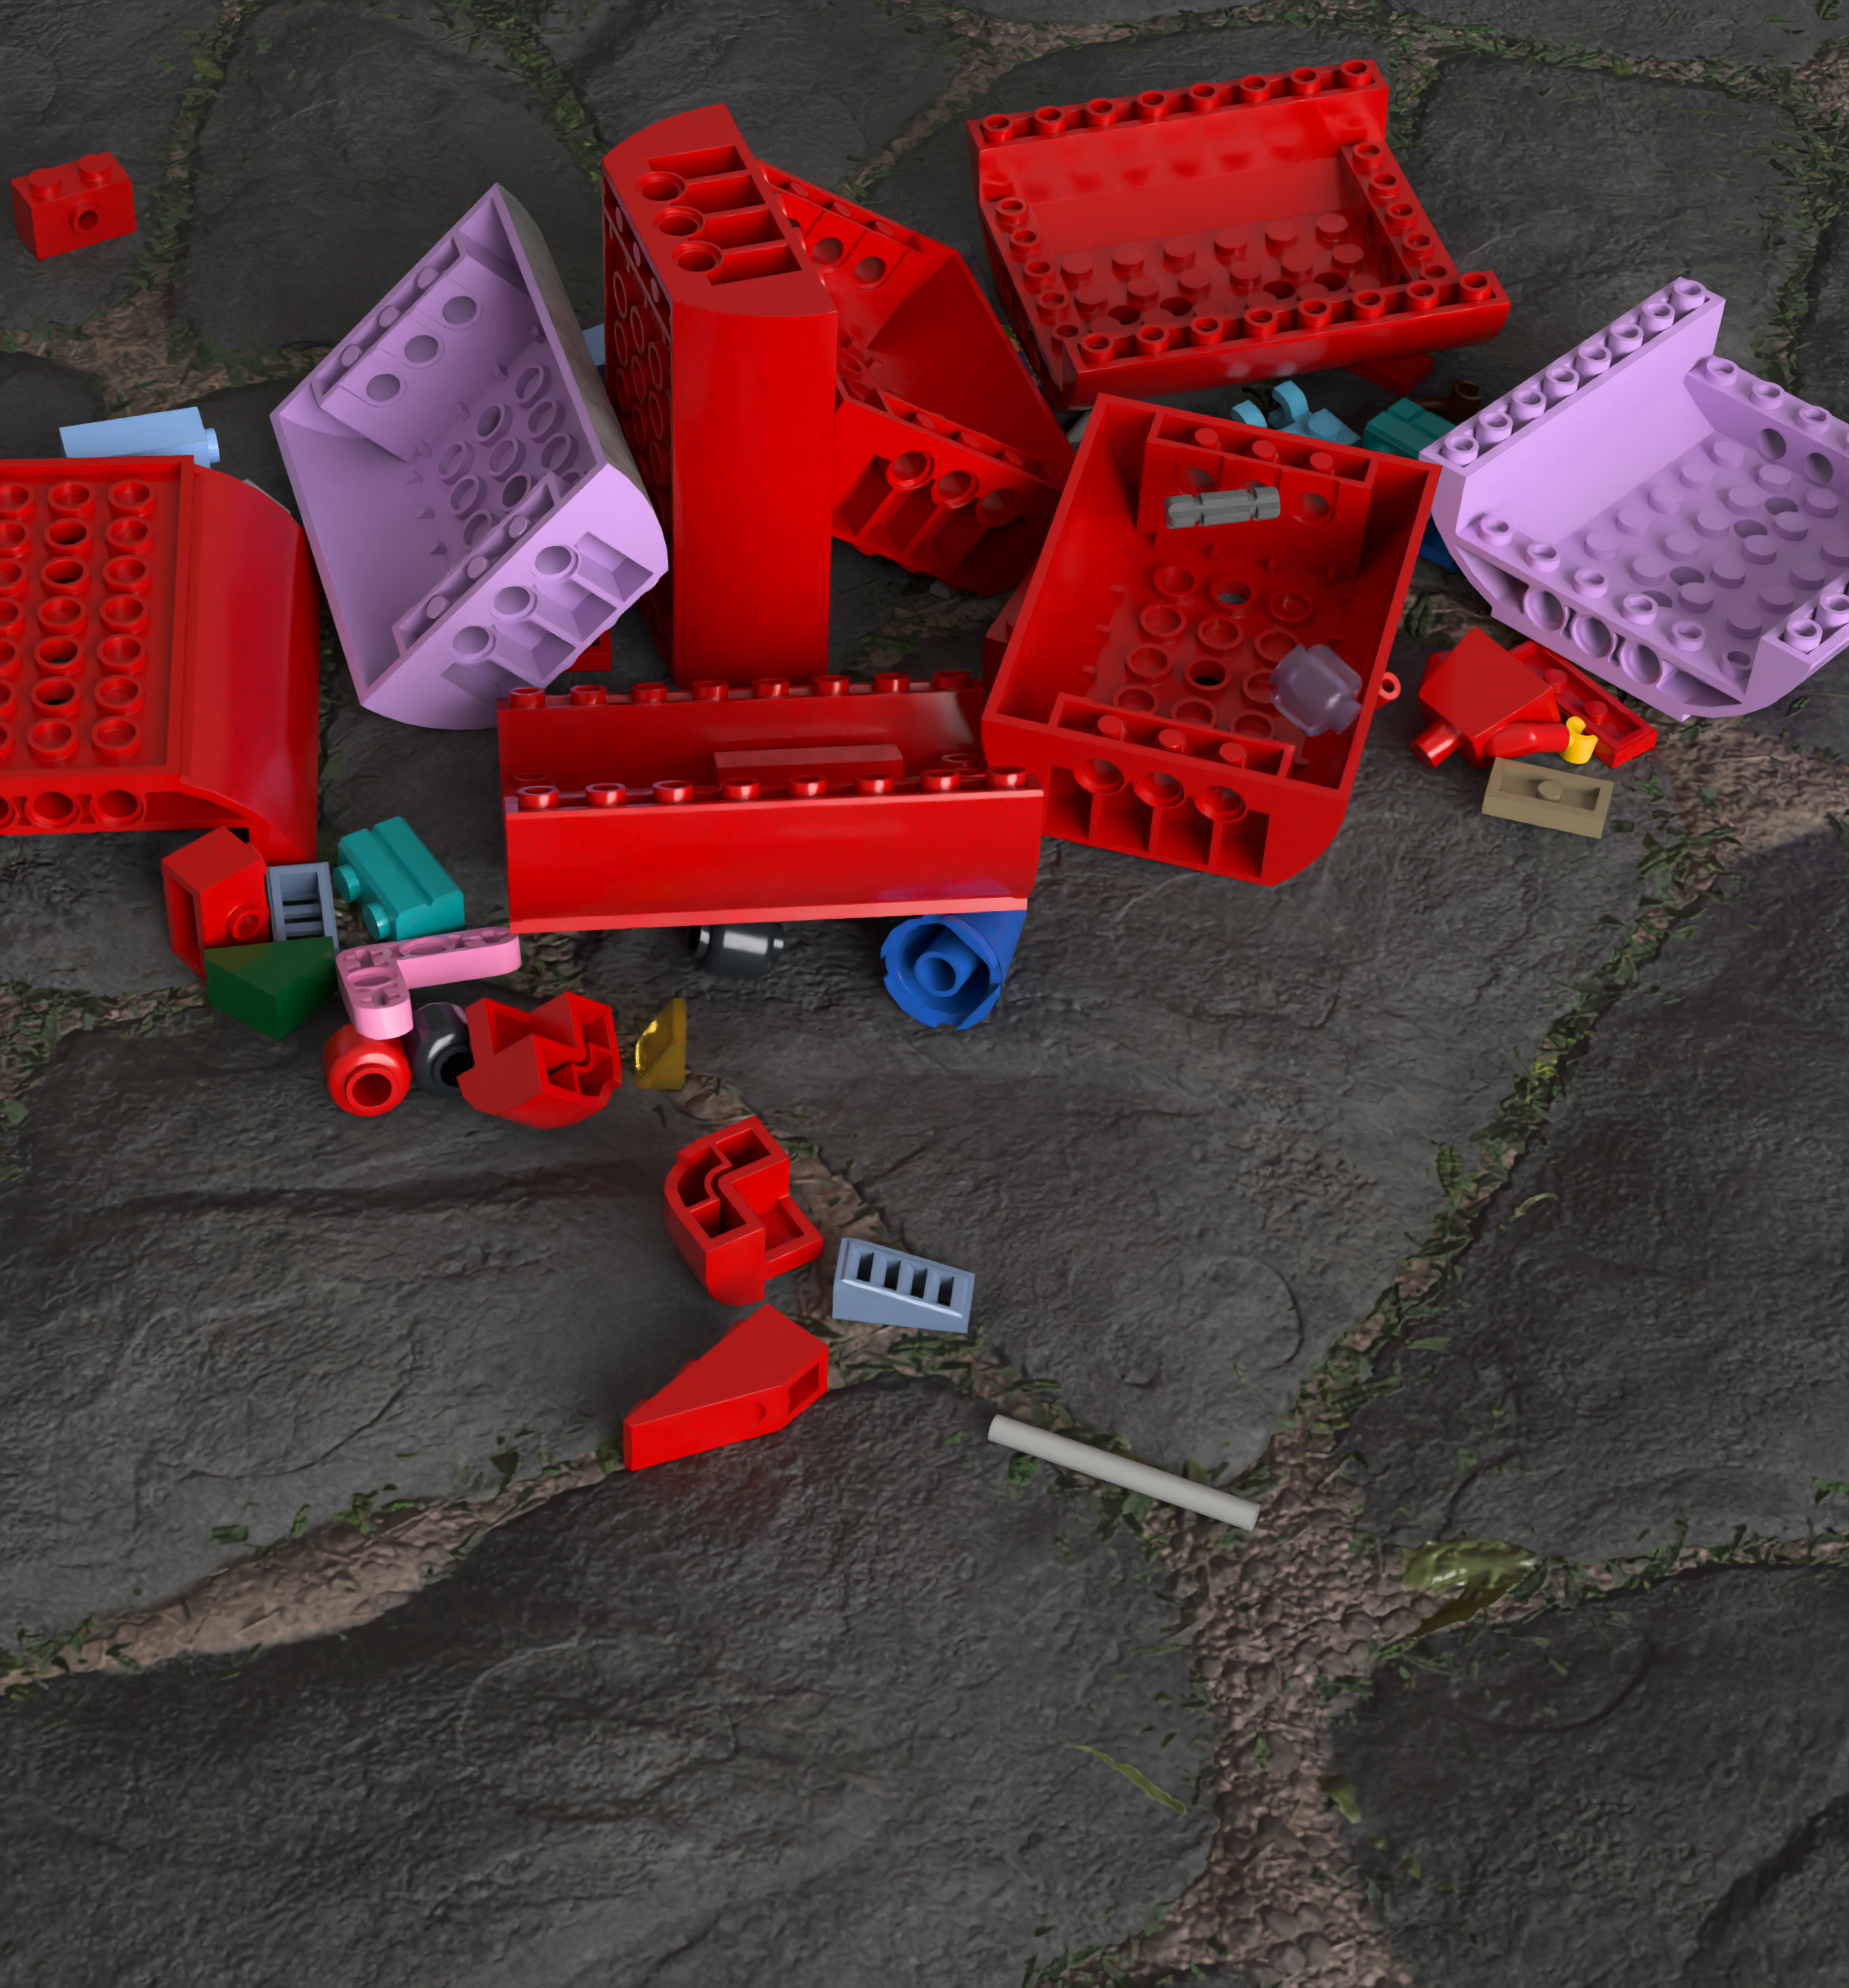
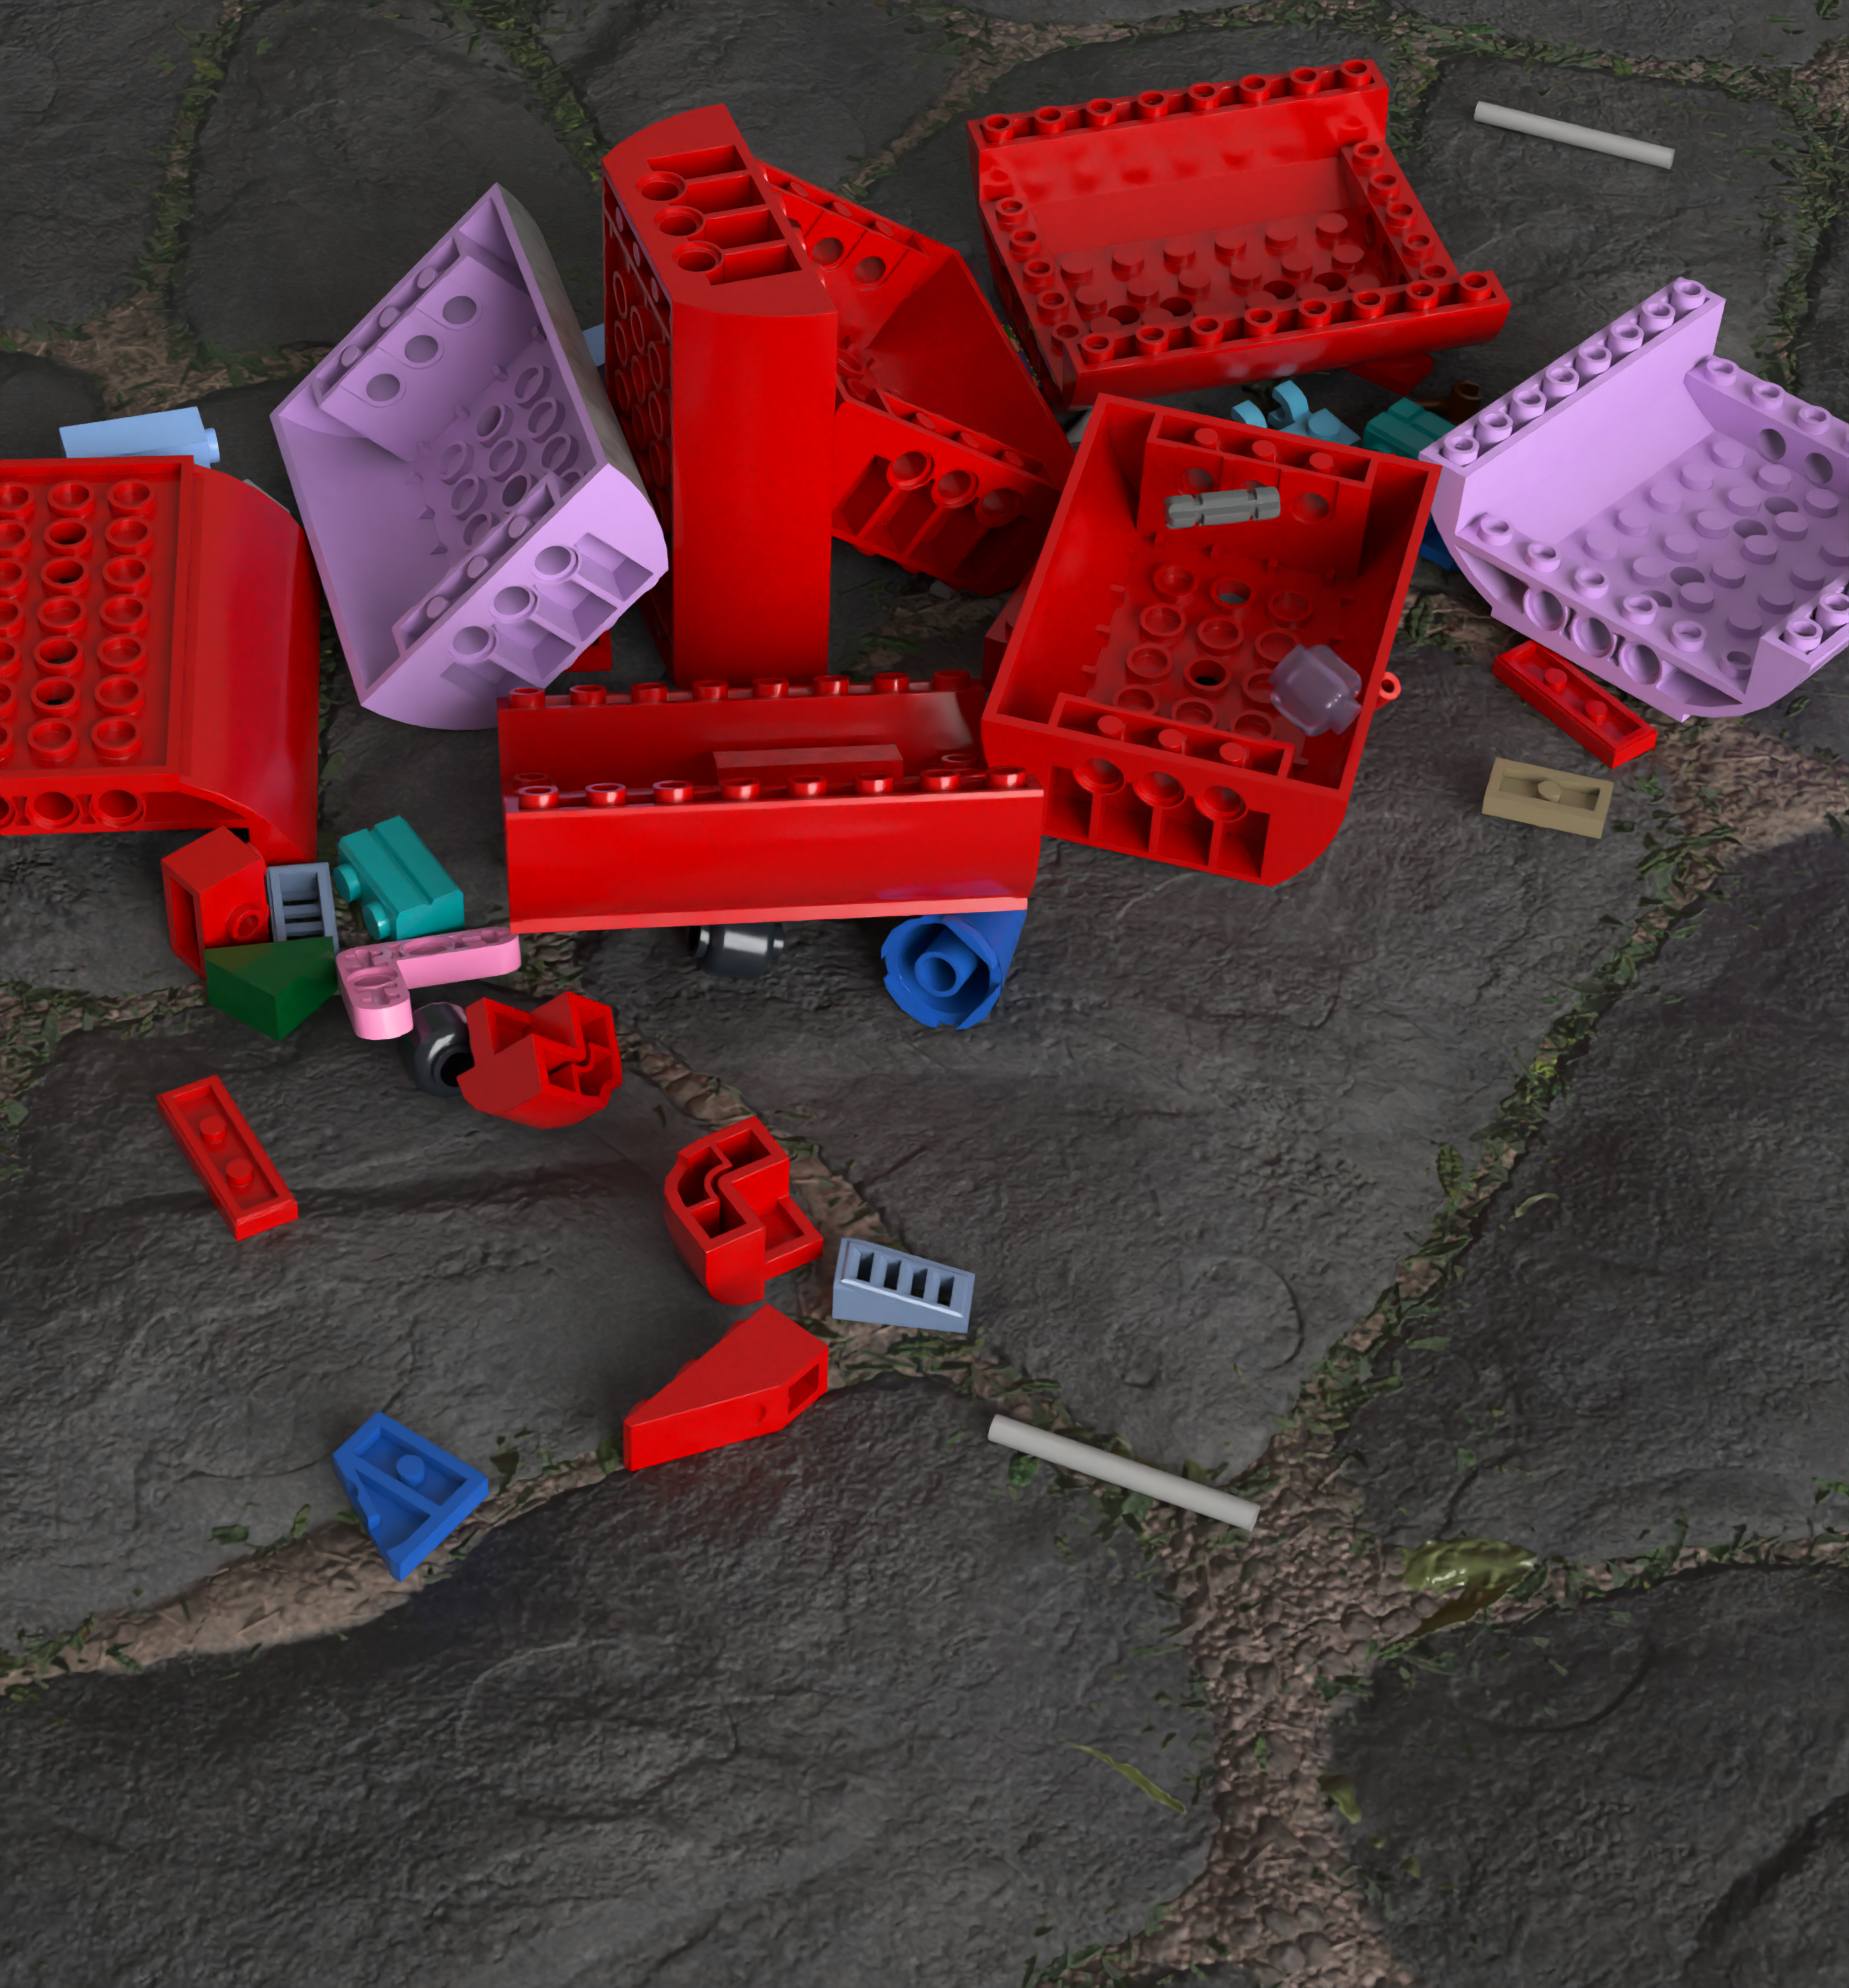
red brick [10,151,136,261] -> none
red head [322,1023,412,1117] -> none
clear yellow slope [634,998,687,1090] -> none
red torso [1410,626,1598,770] -> none
none -> red tile [156,1074,299,1241]
none -> blue wing [332,1410,489,1583]
none -> light grey bar [1474,101,1675,169]

